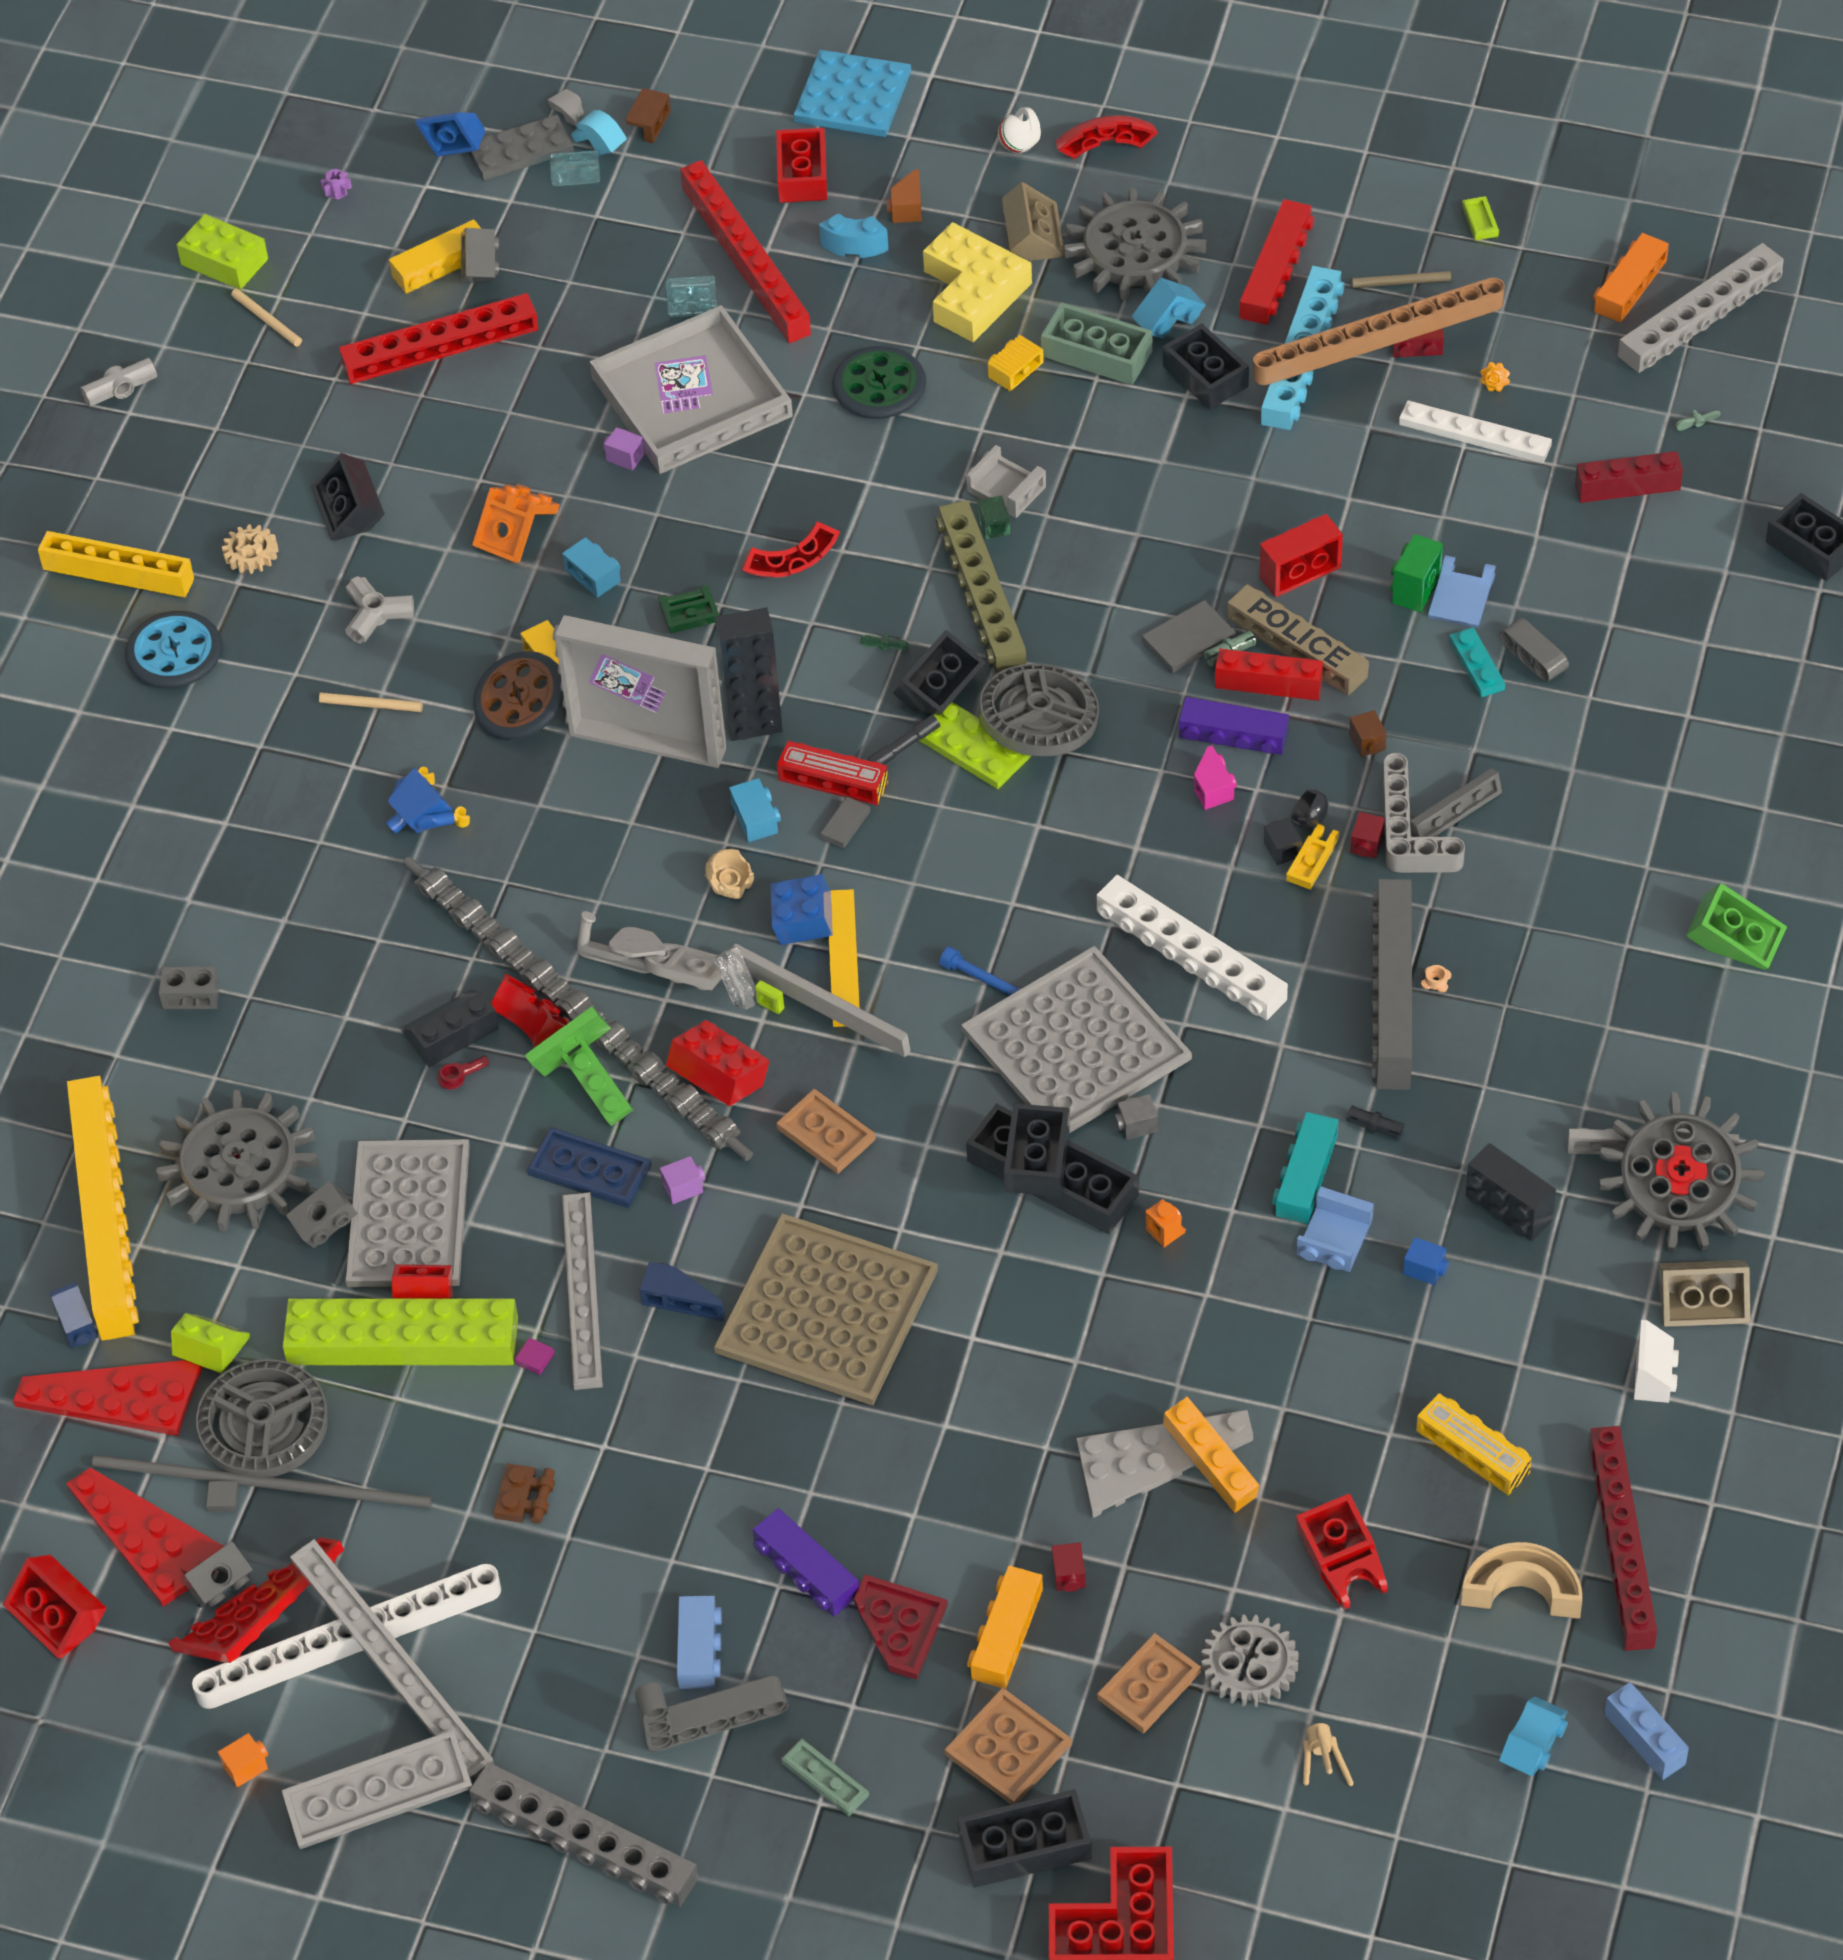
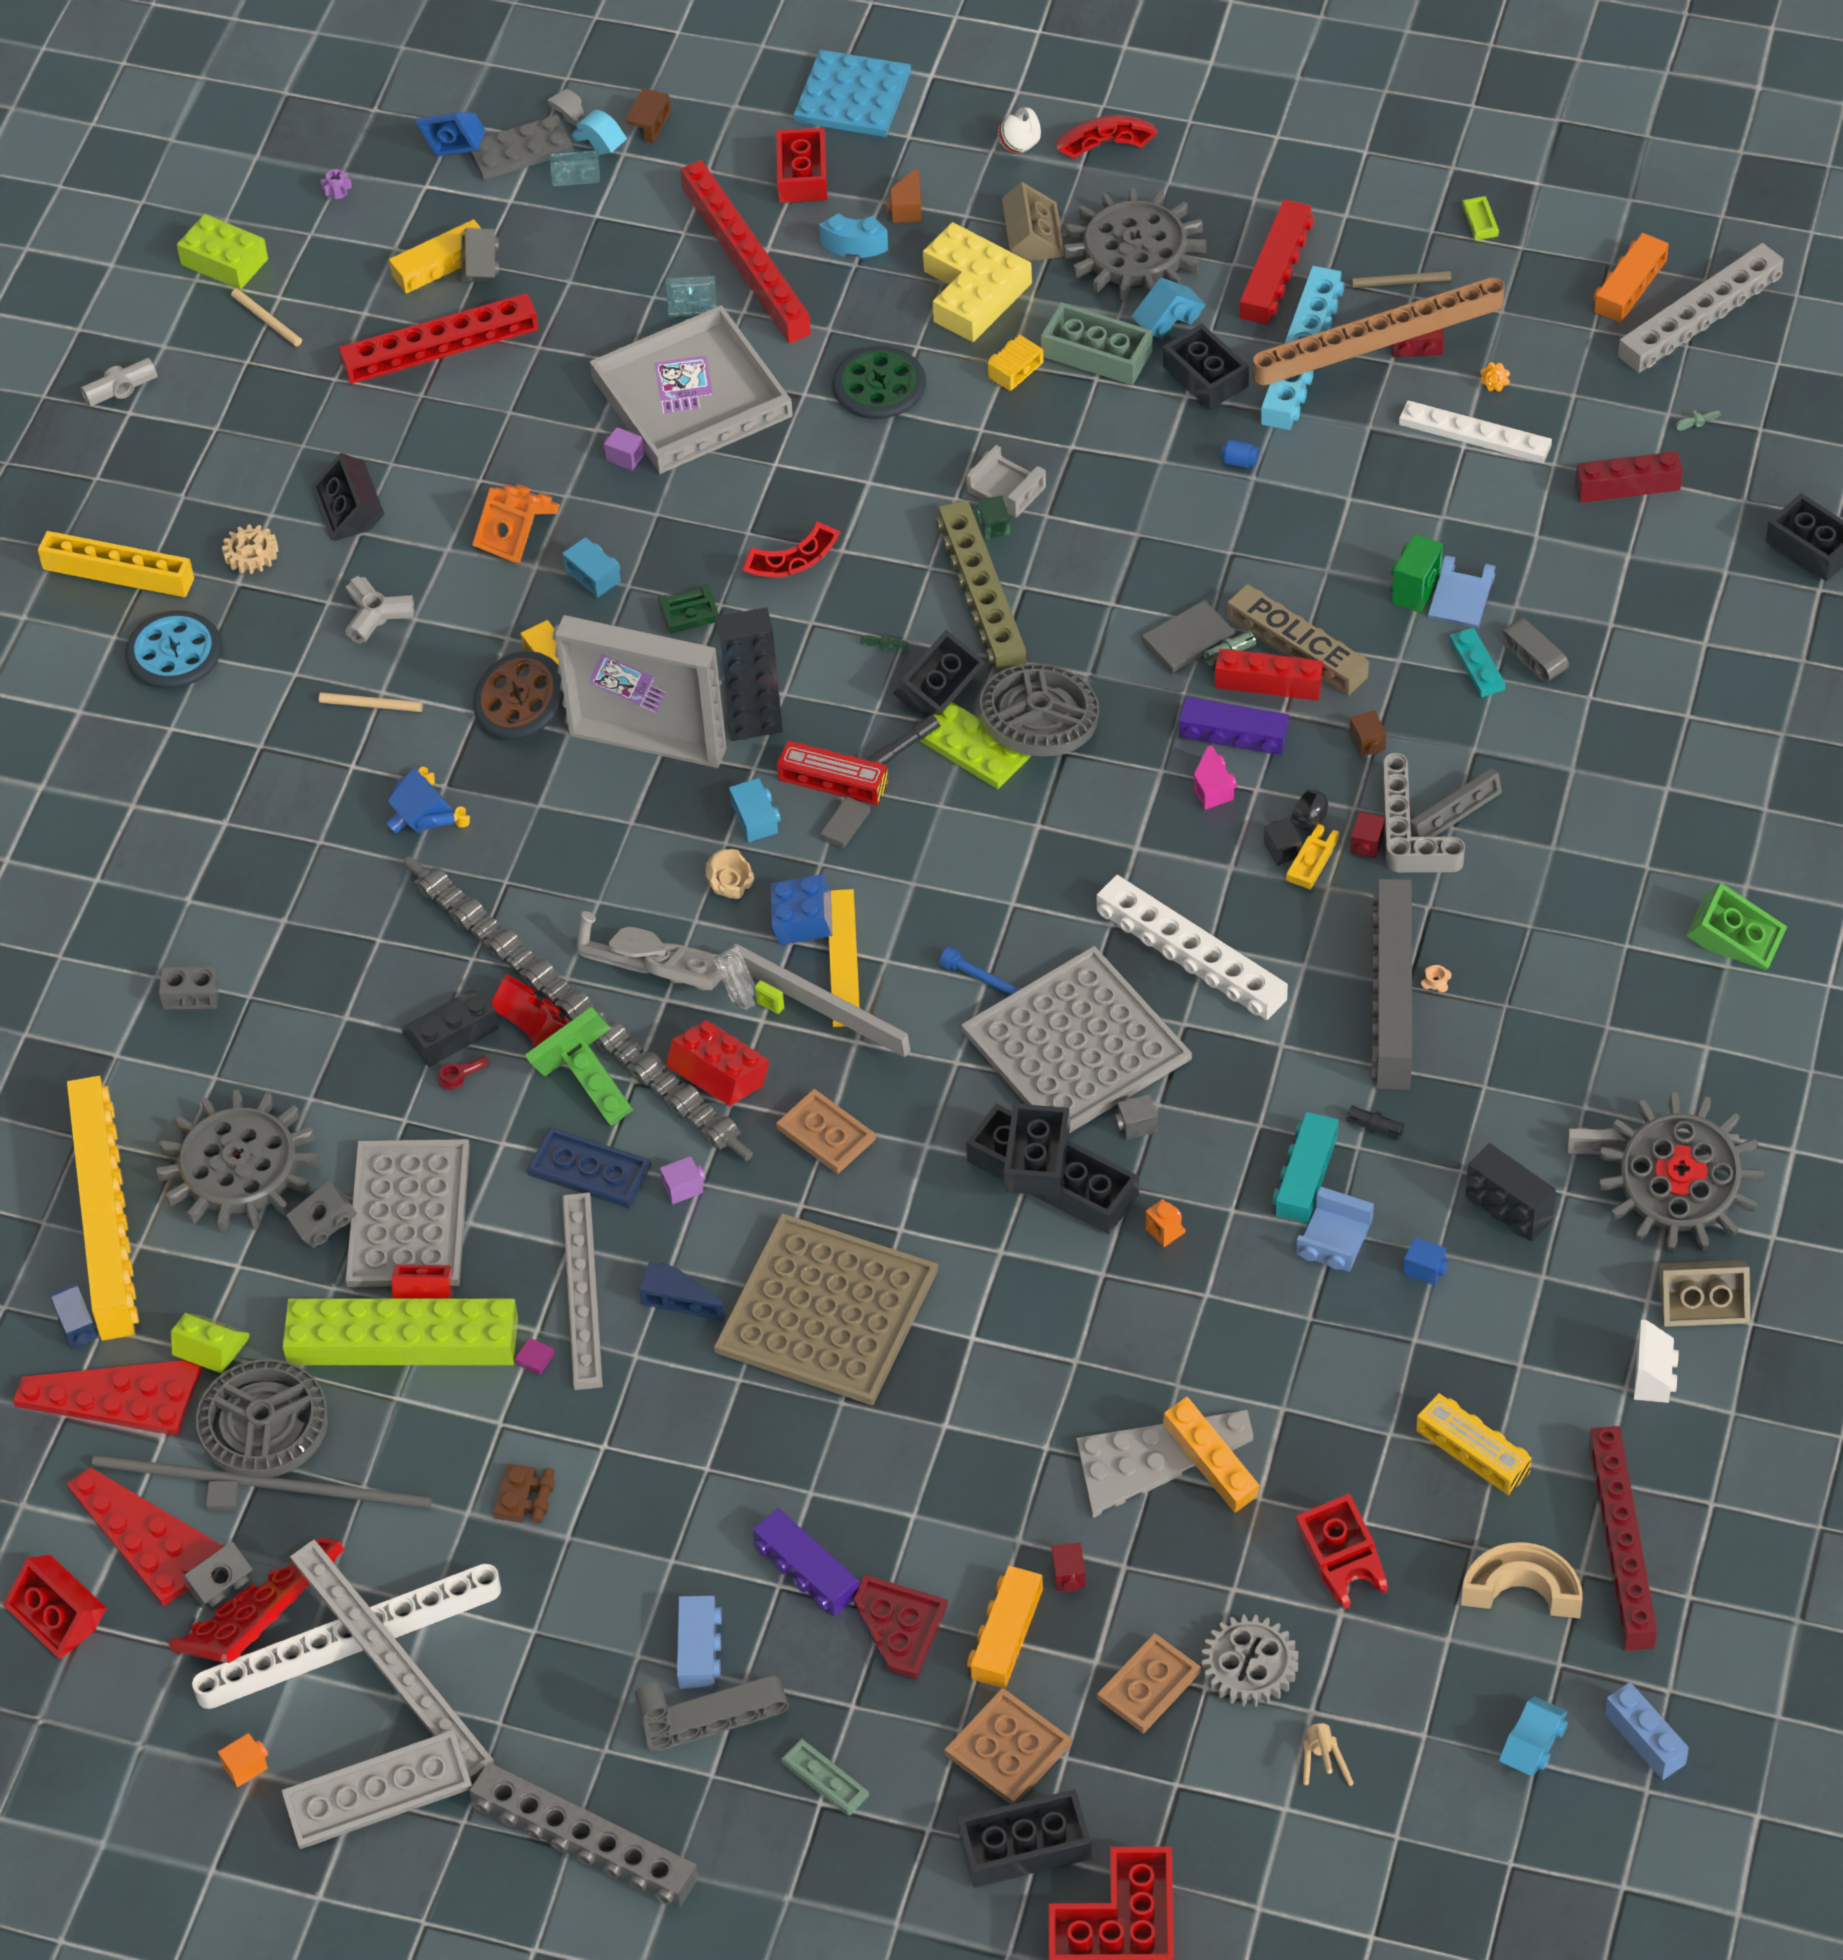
red brick [1259,514,1343,598] -> none
none -> blue brick [1221,439,1260,469]

